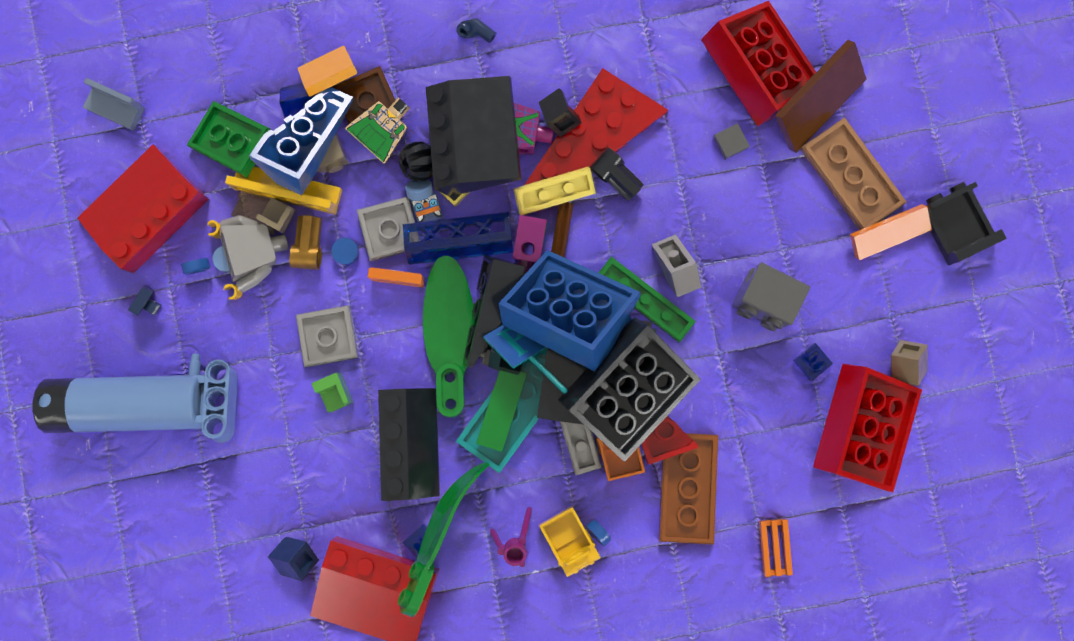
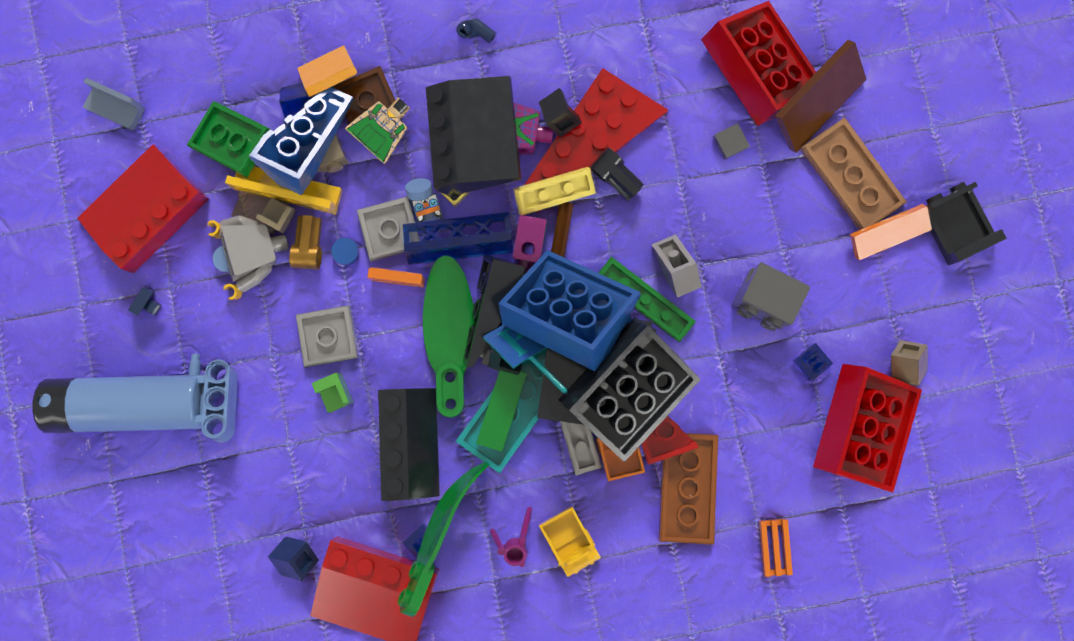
blue tile [181,258,210,275] -> none
black piece [399,142,433,181] -> none
blue tile [586,520,611,547] -> none

